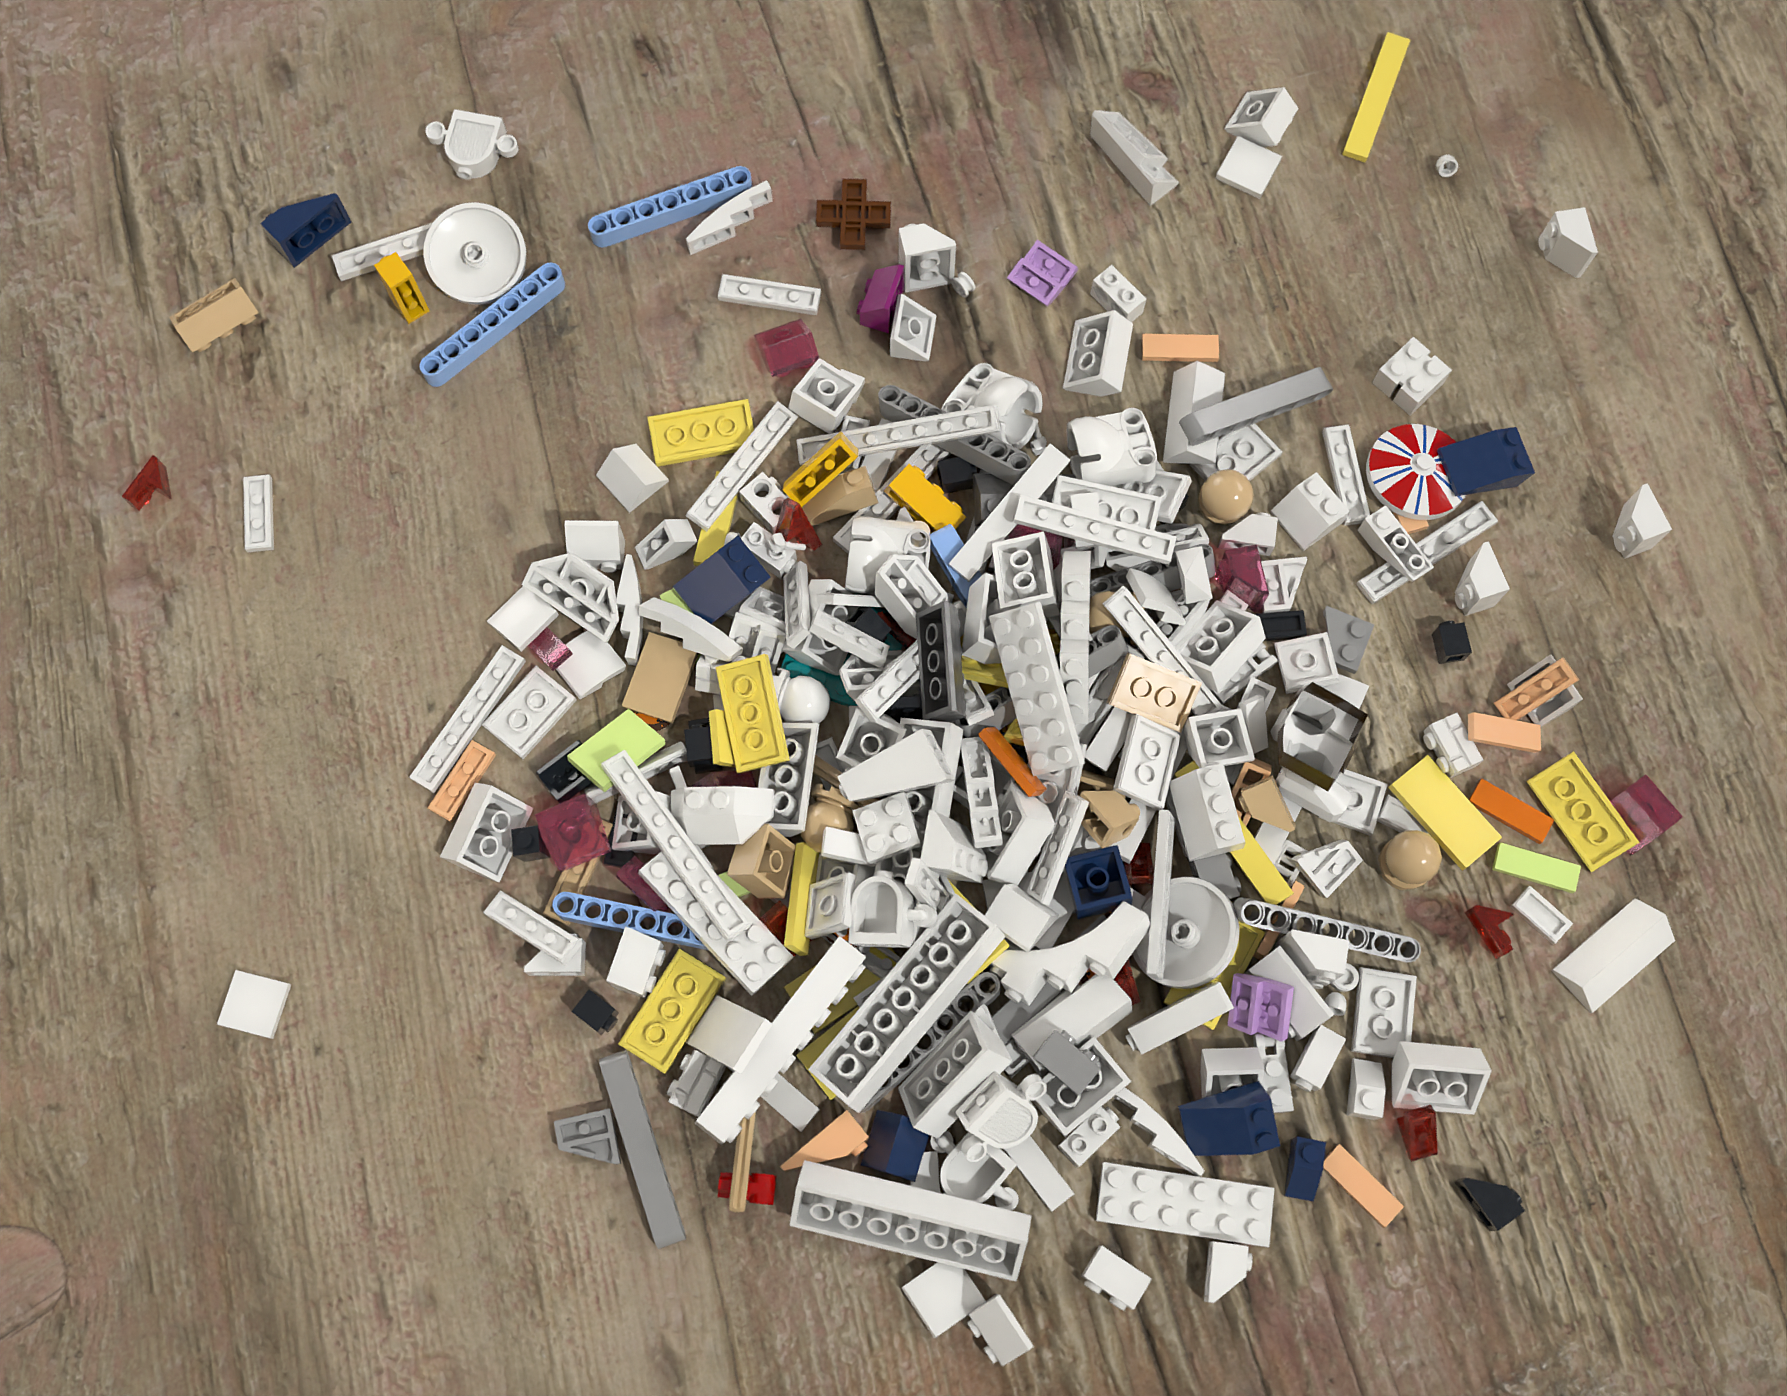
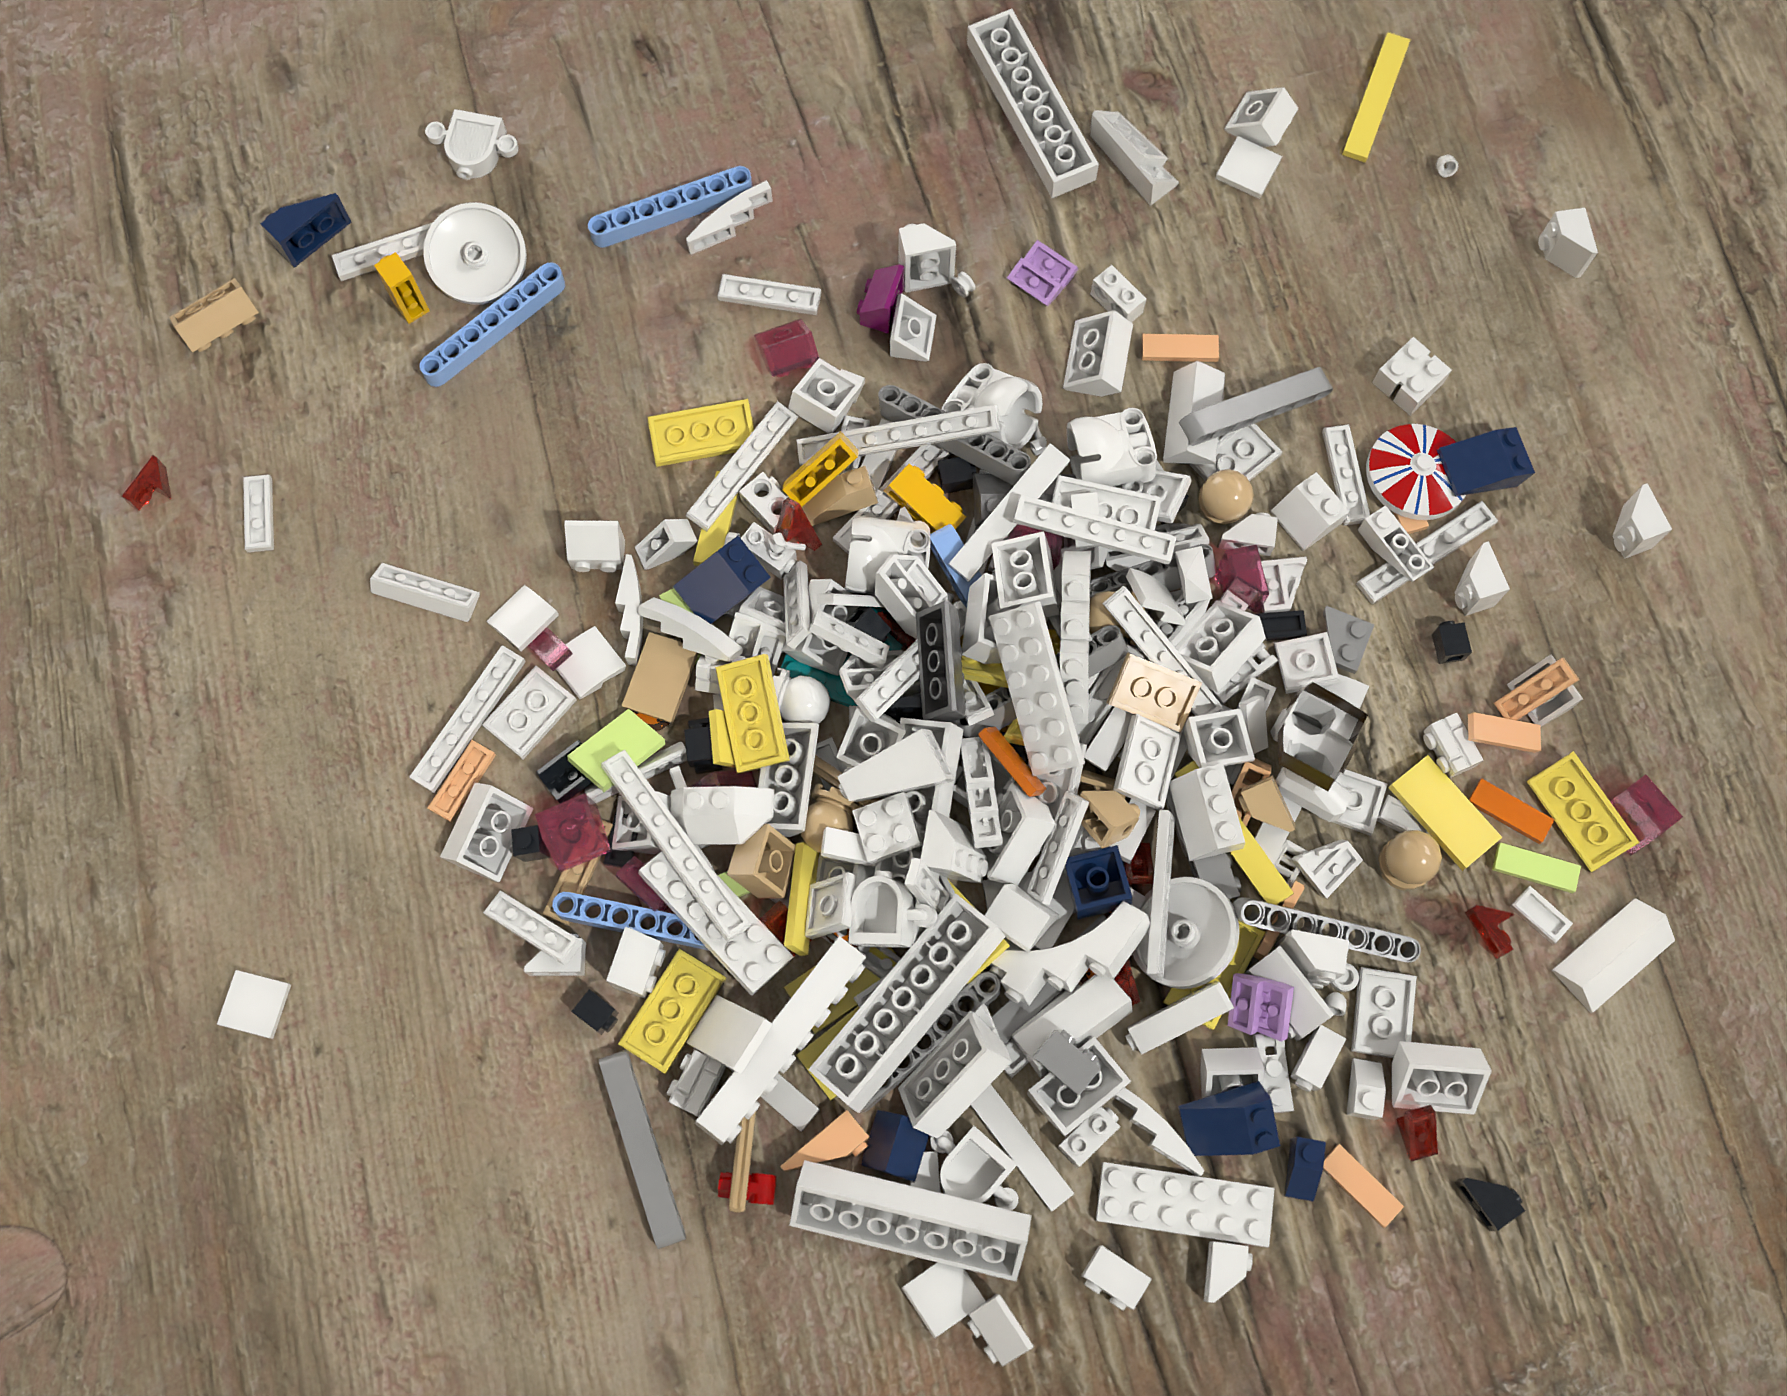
white wedge [522,552,619,643] -> none
light grey wing [554,1108,621,1165] -> none
white slope [596,444,669,513] -> none
reddish brown plate [816,178,891,250] -> none
white piece [956,1071,1047,1162] -> none
none -> white slope [370,563,480,622]
none -> white brick [967,9,1099,198]

